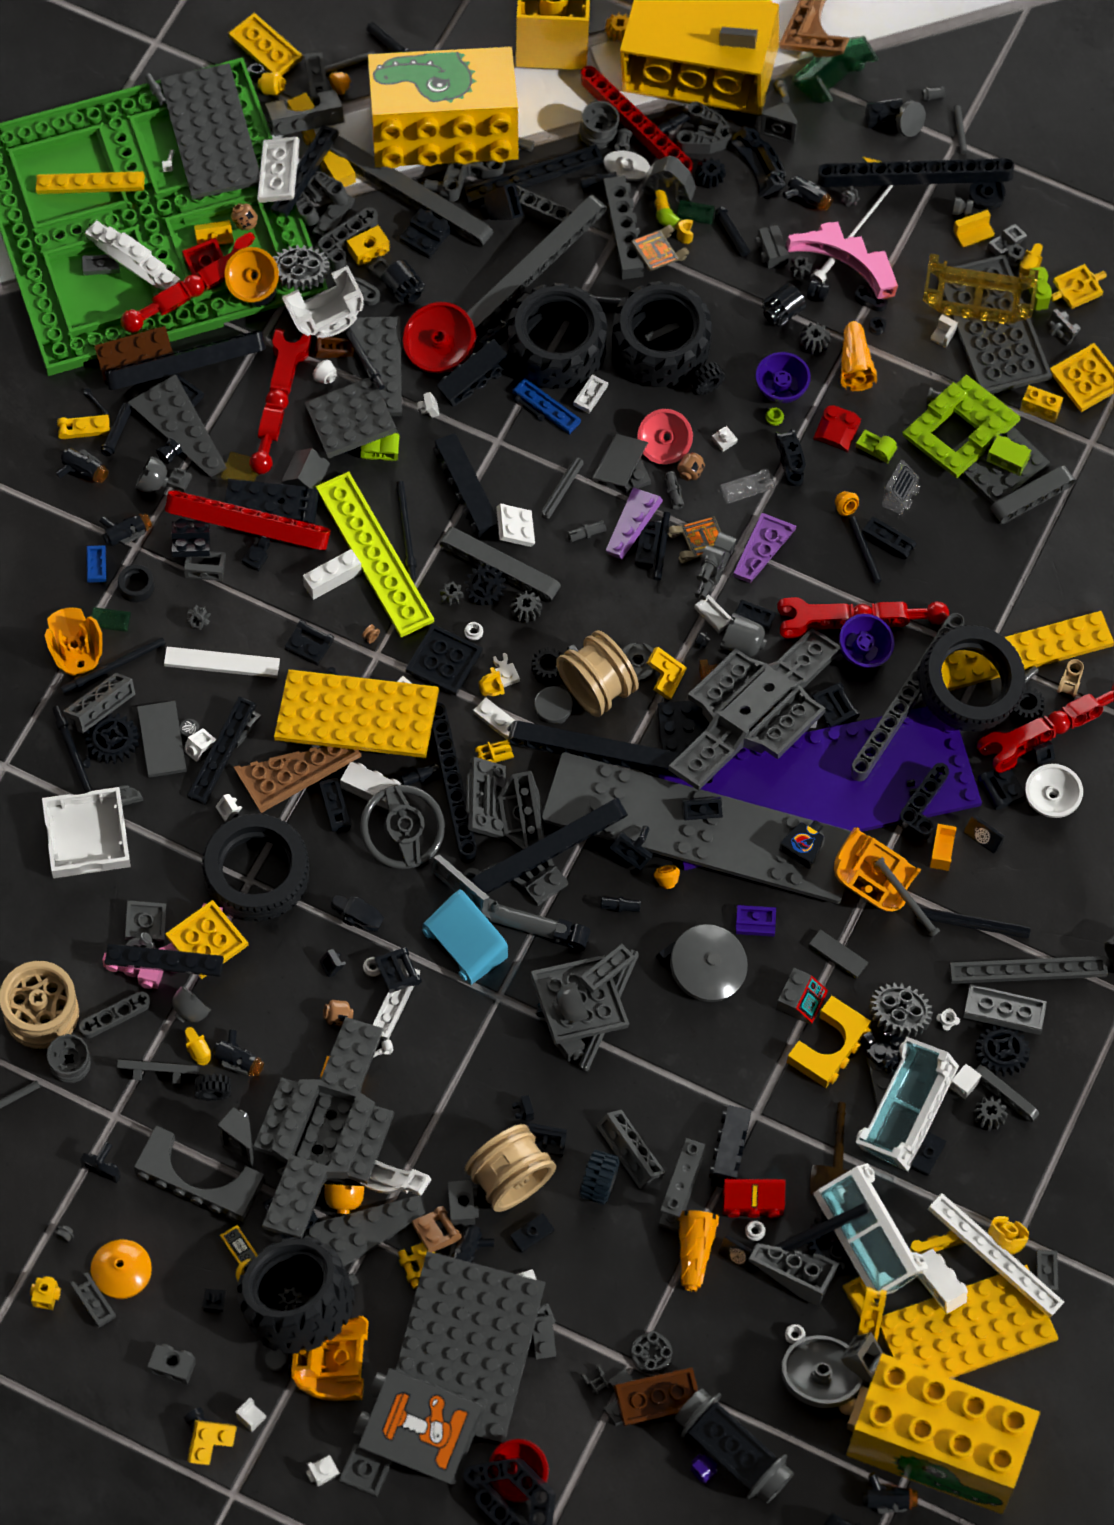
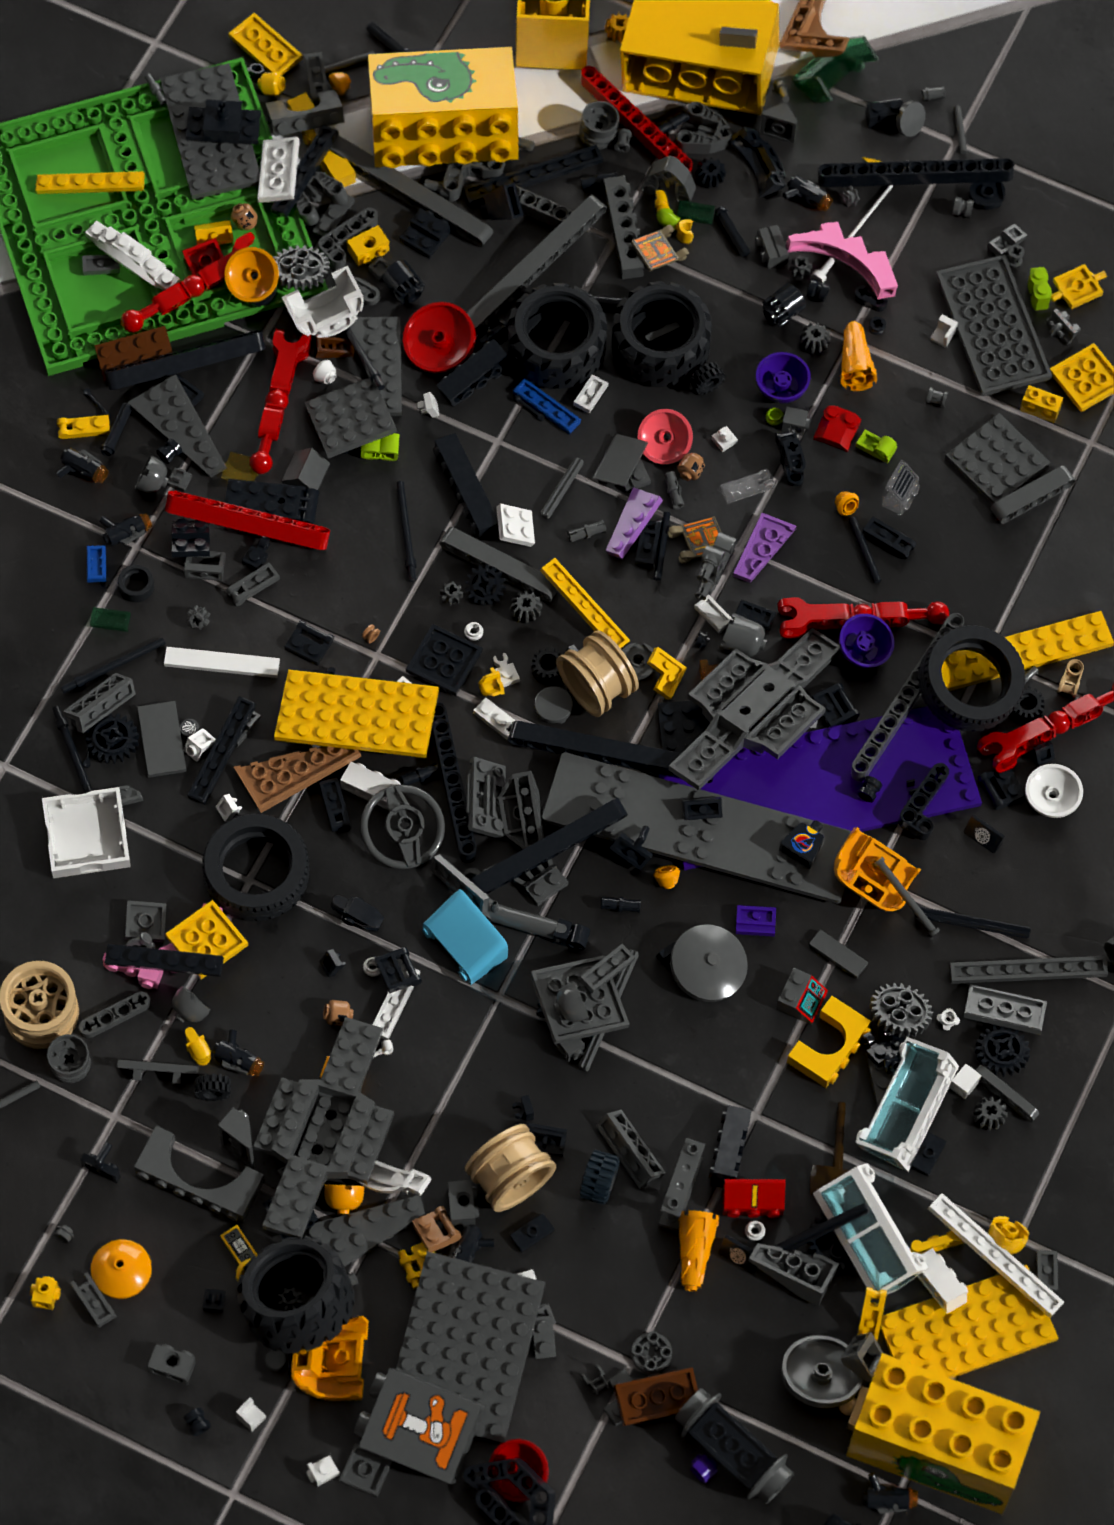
light orange piece [45,608,102,676] -> none
white hand [162,149,174,172] -> none
yellow plate [188,1420,236,1465] -> none
white brick [303,549,362,600] -> none
neon yellow plate [316,472,434,637] -> none
yellow arm [474,740,514,763] -> none
white piece [604,151,650,181] -> none
white plate [785,1324,805,1344] -> none
yellow tile [842,1277,875,1319] -> none
lime piece [903,375,1020,479] -> none
clear yellow windscreen [923,254,1039,324] -> none
light orange panel [930,824,957,871] -> none
yellow panel [953,210,995,247] -> none
lime brick [986,435,1031,476] -> none
yellow arm [1019,243,1043,279] -> none
none -> black brick [186,99,261,145]
none -> dark grey plate [226,562,280,606]
none -> yellow plate [540,558,630,649]
none -> dark grey brick [782,407,810,436]
none -> black wheel [857,776,883,803]

